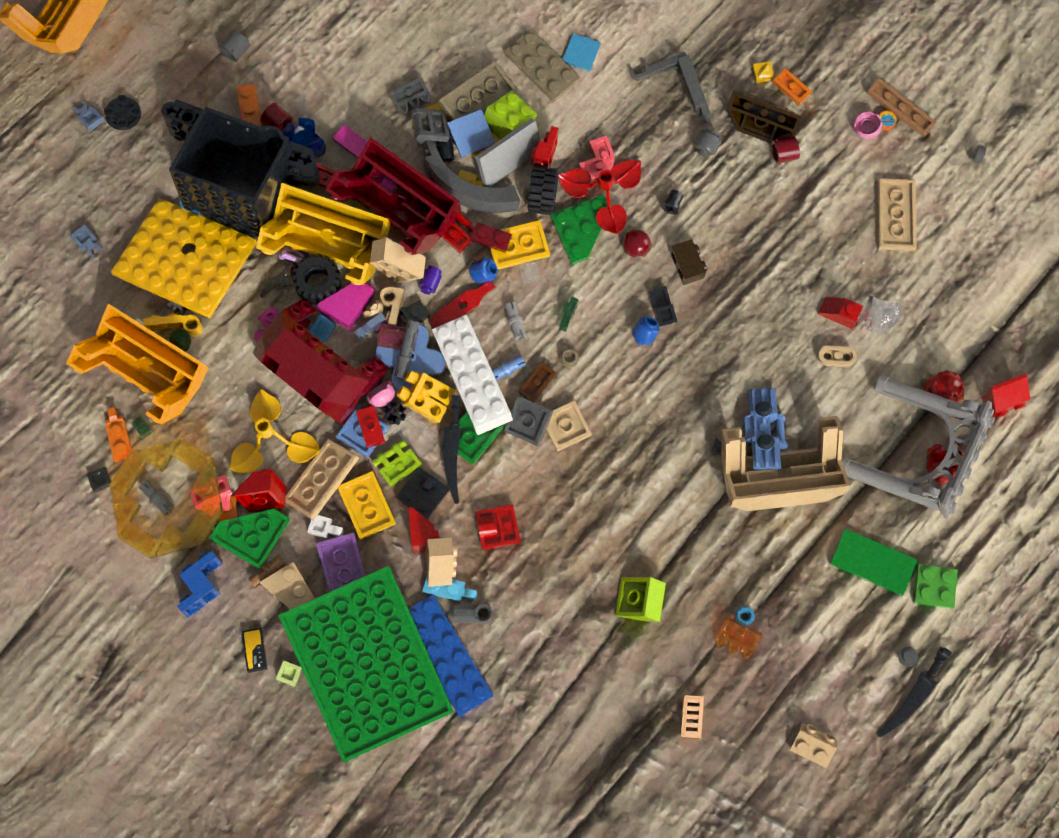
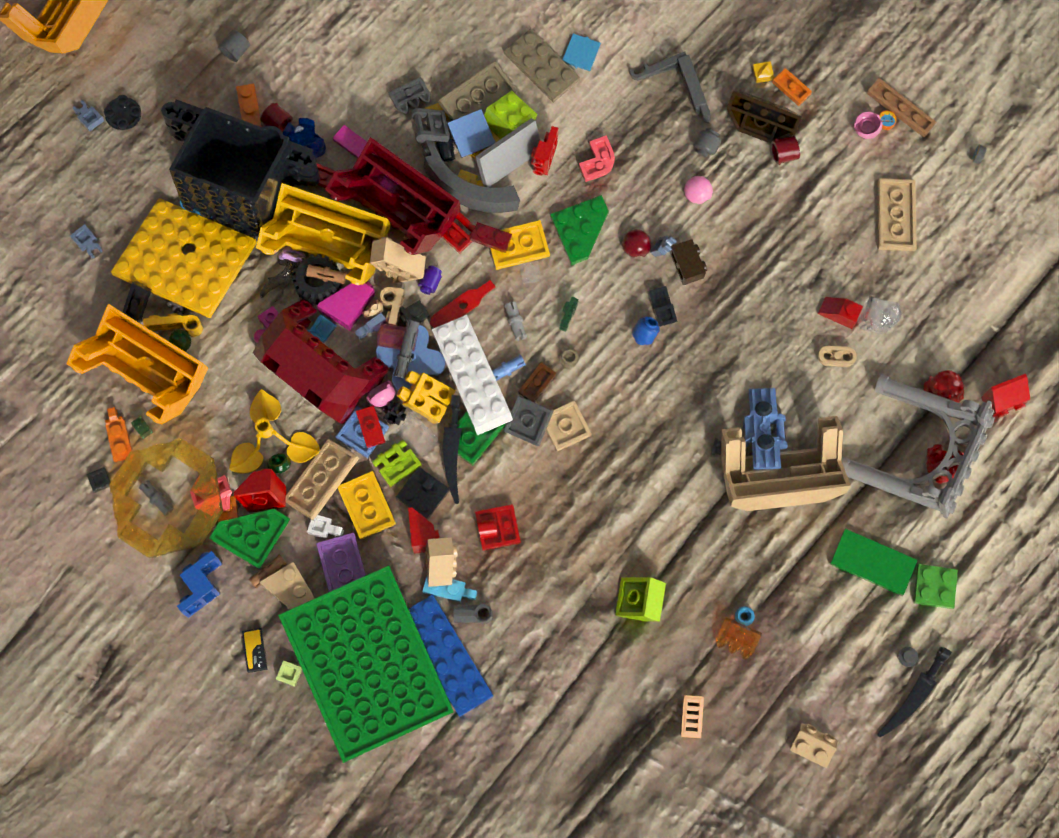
blue head [469,257,498,284] -> none
black tyre [527,166,559,215] -> none
red plant [558,160,641,234] -> none
black bush [661,190,684,215] -> none
none -> black plate [123,281,152,323]
none -> dark green hat [268,453,291,474]
none -> medium nougat pin [306,264,347,284]
none -> sand blue plate [650,236,677,257]
none -> bright pink hair [684,176,713,204]

